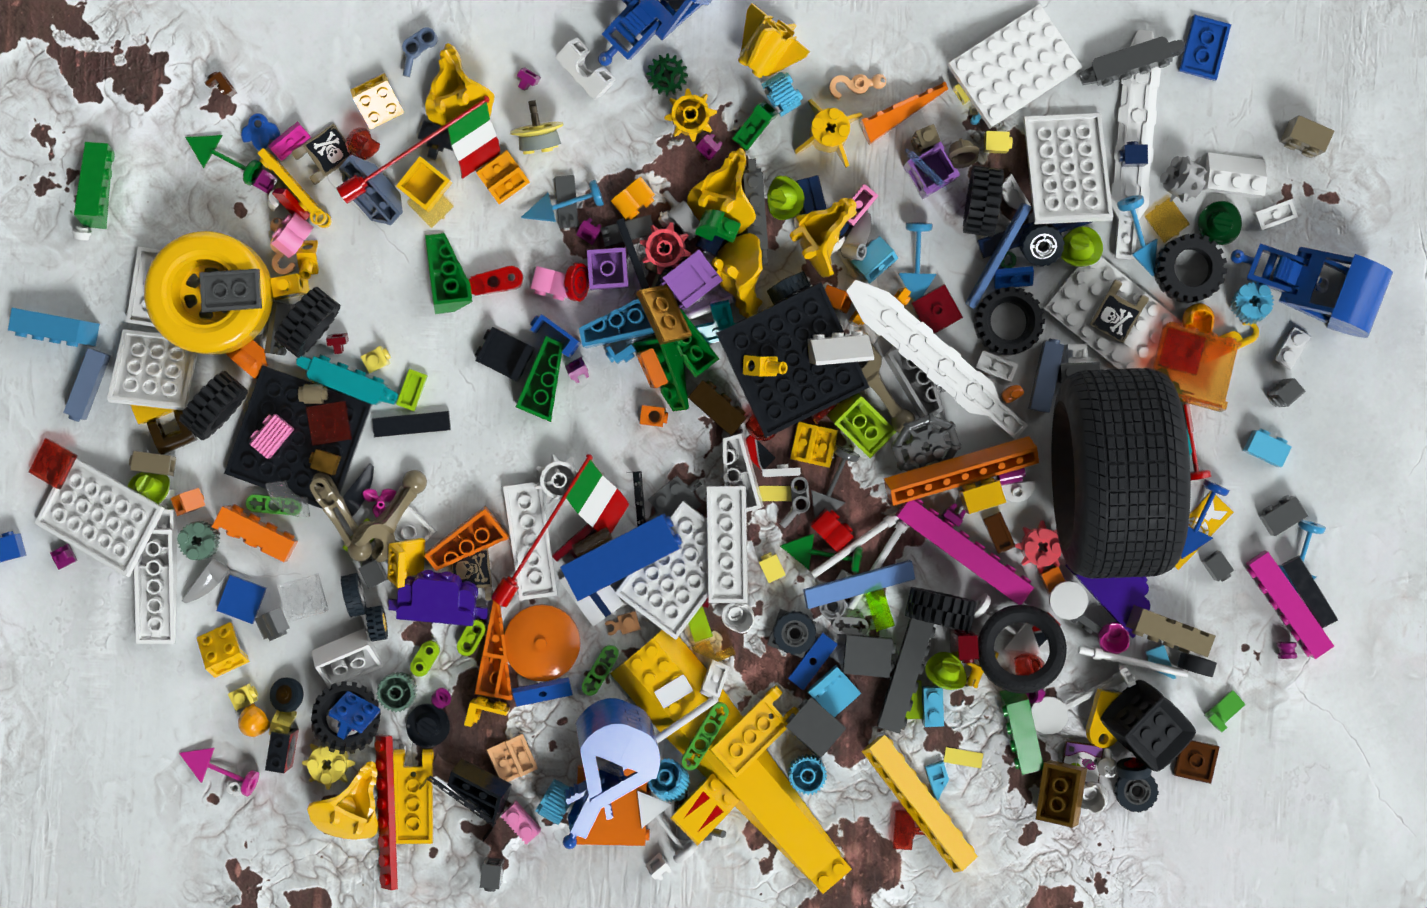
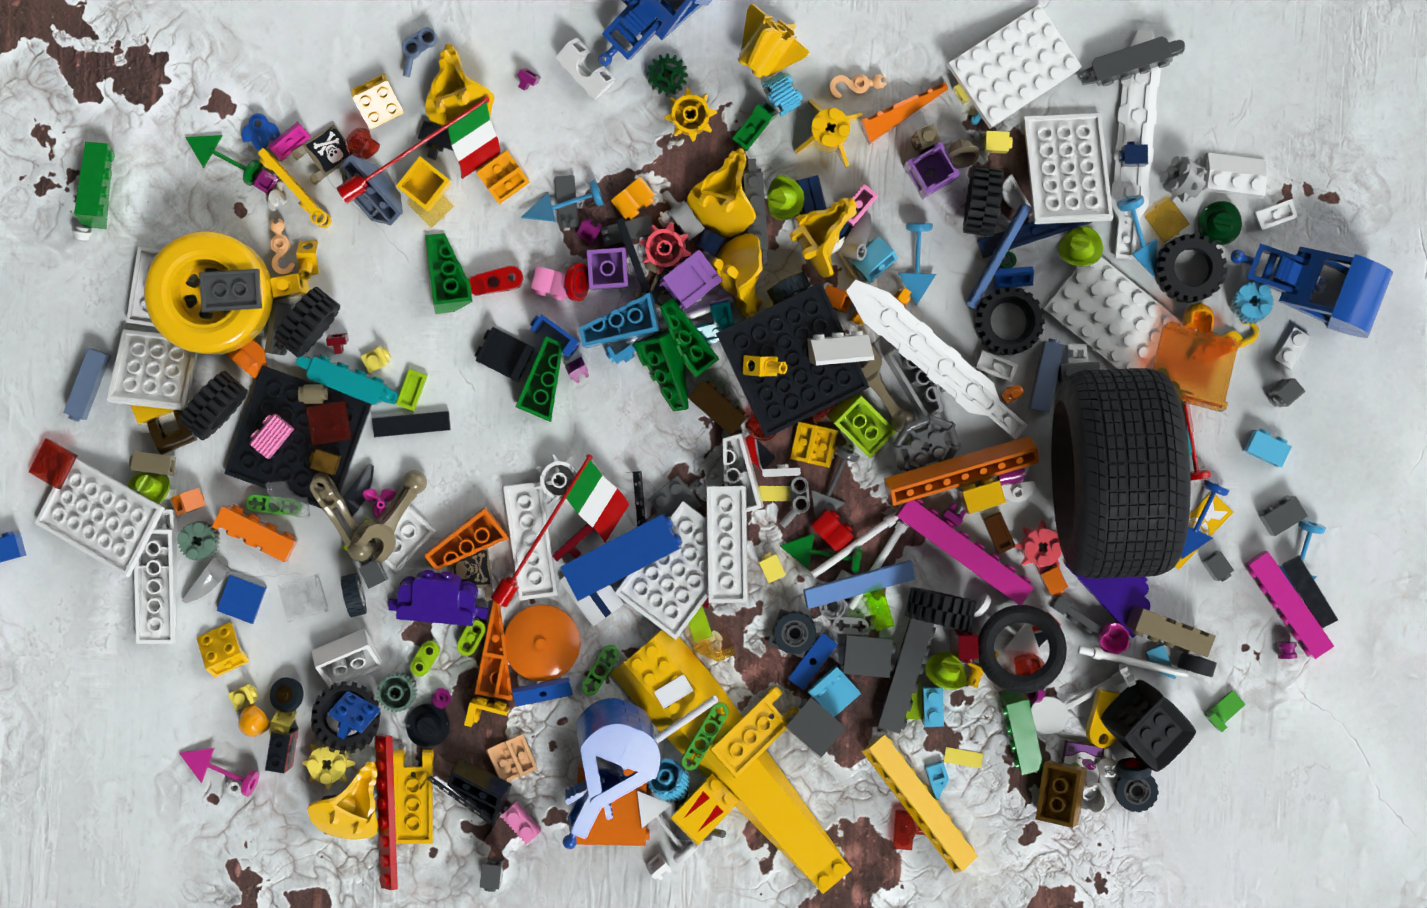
dark azure wedge [8,308,100,347] -> none
magenta tile [50,544,78,570] -> none
reddish brown bracket [204,71,237,97] -> none
dark grey brick [255,607,290,641] -> none
bright pink brick [271,212,314,258] -> none
red tile [272,188,310,220] -> none
black wheel [366,605,388,642] -> none
yellow bracket [387,538,425,588] -> none
piece [510,100,564,155] -> none
medium azure brick [535,779,571,825] -> none
dark brown piece [572,527,612,557] -> none
medium nougat plate [605,611,641,635] -> none
pearl gold tile [636,284,692,345] -> none
orange slope [636,348,668,388] -> none
orange brick [640,405,668,427] -> none
green brick [694,209,741,243] -> none
magenta tile [696,134,722,161] -> none
white plate [699,659,730,699] -> none
white hair [721,603,755,633] -> none
medium azure brick [788,754,827,795] -> none
medium blue piece [905,149,947,190] -> none
dark red plate [911,284,963,334] -> none
black wheel [1020,224,1065,267] -> none
white tile [1049,581,1088,620] -> none
flag [1089,280,1149,343] -> none
clear red plate [1158,328,1206,376] -> none
reddish brown tile [1173,740,1220,784] -> none
blue tile [1179,15,1232,81] -> none
dark tan brick [1280,115,1334,158] -> none

